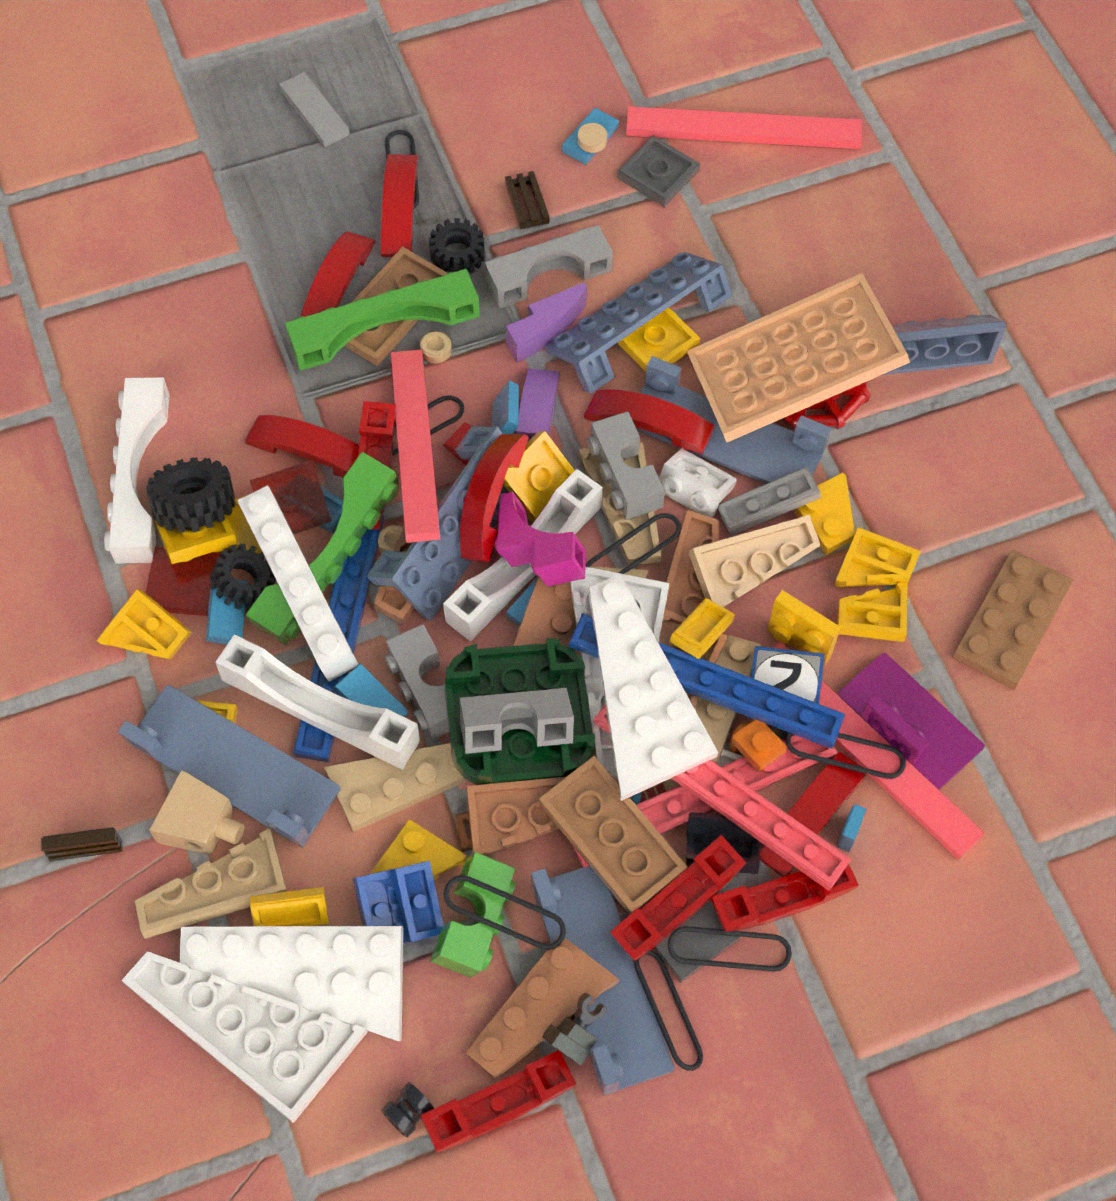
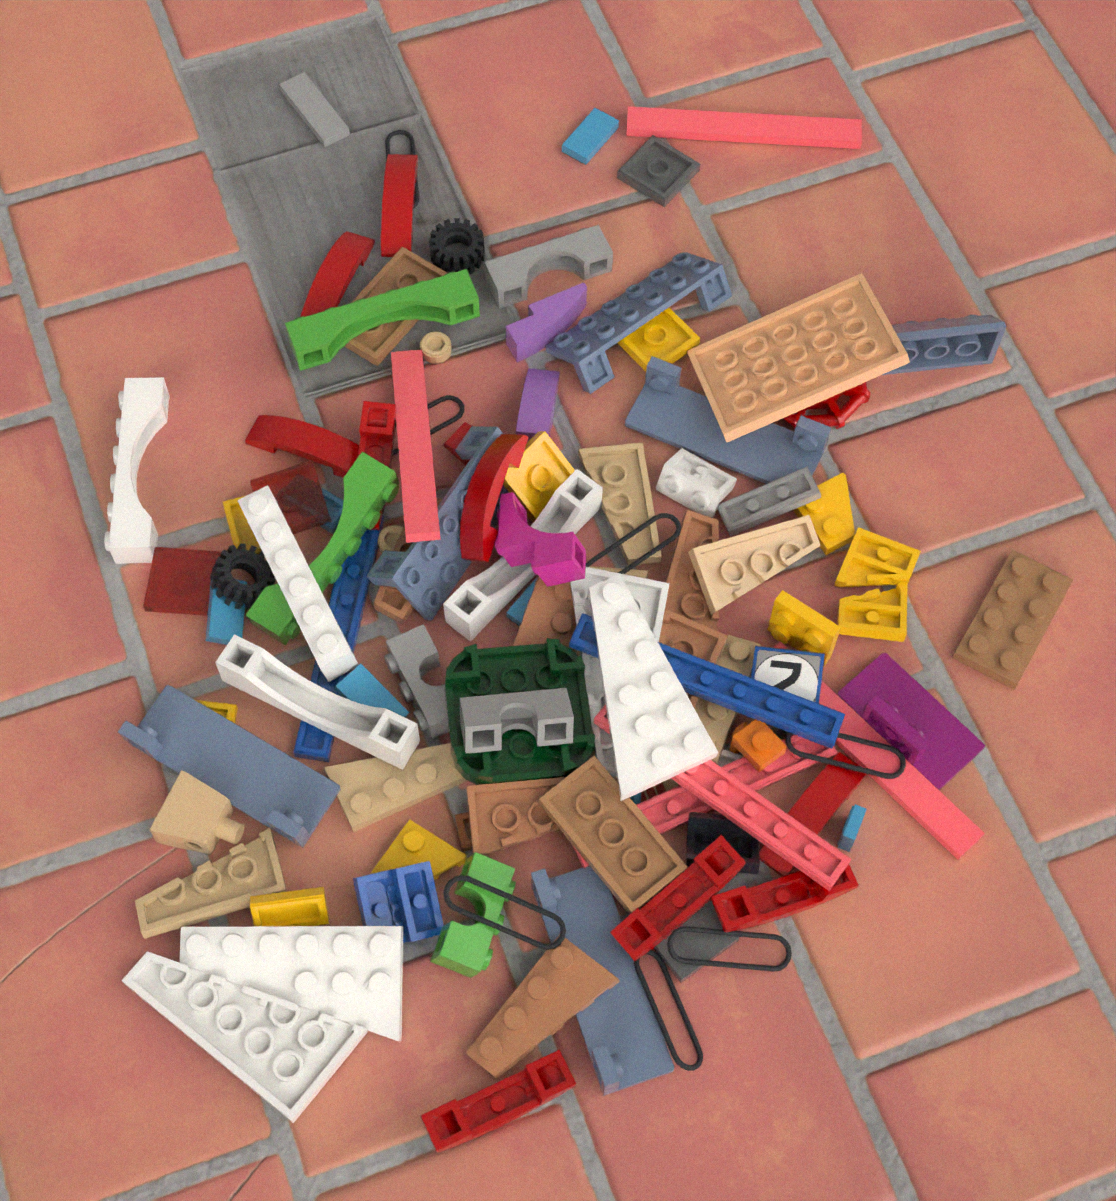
dark brown tile [41,827,123,862] -> none
yellow wing [96,589,192,659] -> none
black tyre [146,457,236,533] -> none
yellow plate [154,515,237,564] -> none
black wheel [381,1082,435,1138] -> none
dark azure tile [492,380,519,434] -> none
dark brown tile [505,171,550,230] -> none
pearl dark grey piece [542,993,607,1065] -> none
tan tile [577,123,607,153] -> none
red slope [584,389,715,454] -> none
light grey arch [587,412,665,520] -> none
yellow tile [670,598,735,659] -> none

